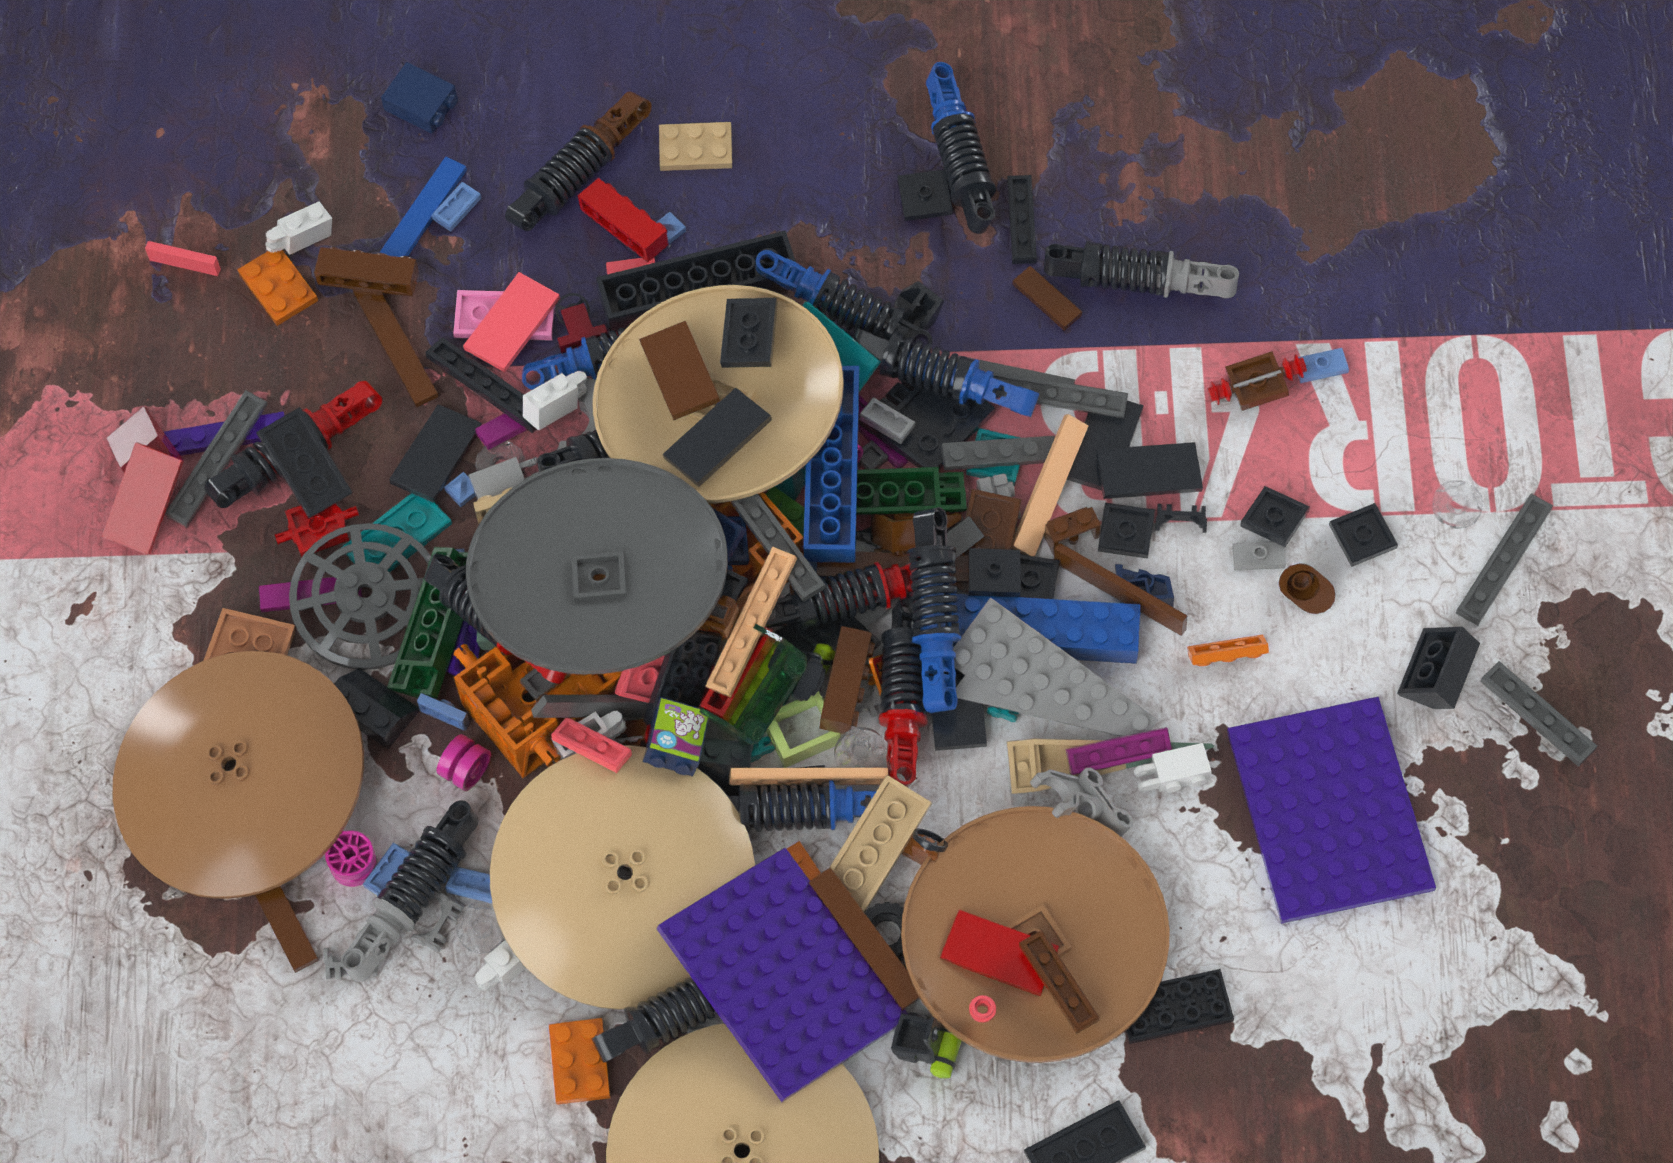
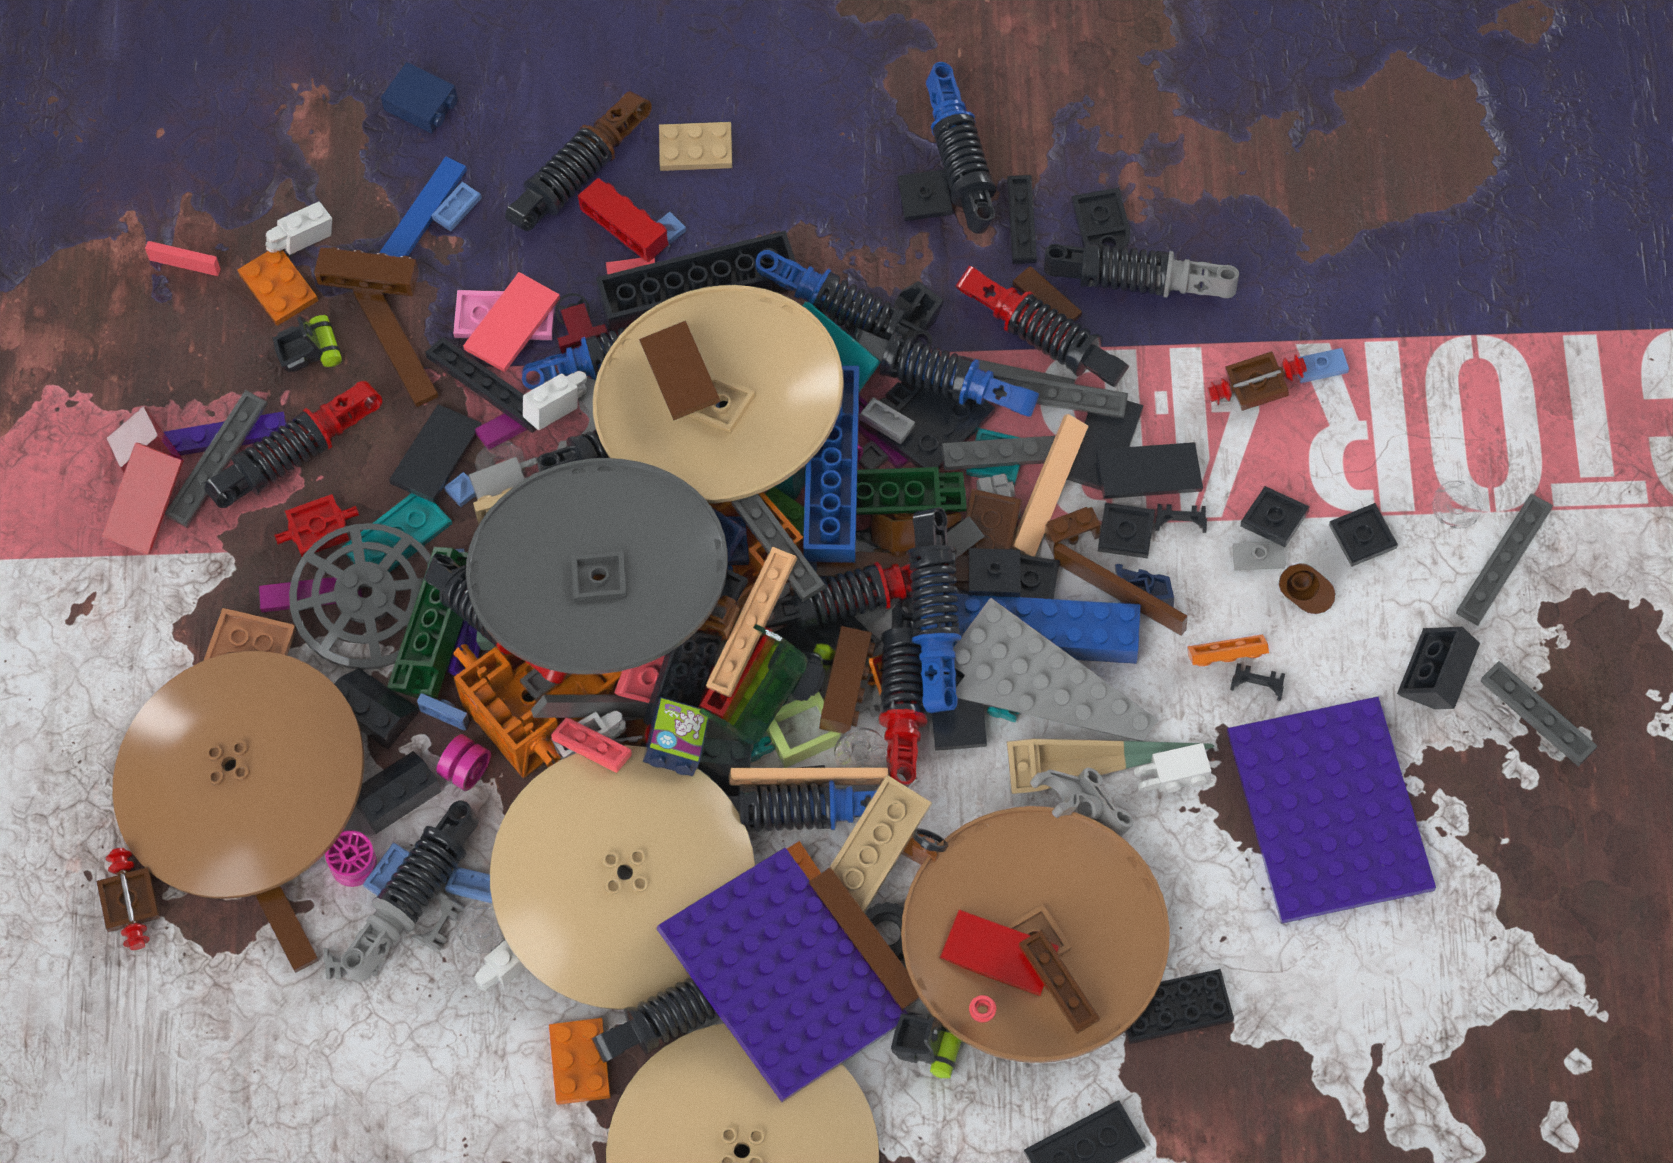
black tile [256,407,353,519] -> none
black tile [663,388,772,487] -> none
black plate [720,298,778,368] -> none
magenta tile [1065,727,1172,775] -> none
none -> reddish brown plate [96,848,160,950]
none -> black piece [272,315,342,372]
none -> black slope [356,751,442,834]
none -> black piece [955,266,1129,387]
none -> black tile [1071,188,1130,253]
none -> black piece [1230,663,1285,701]

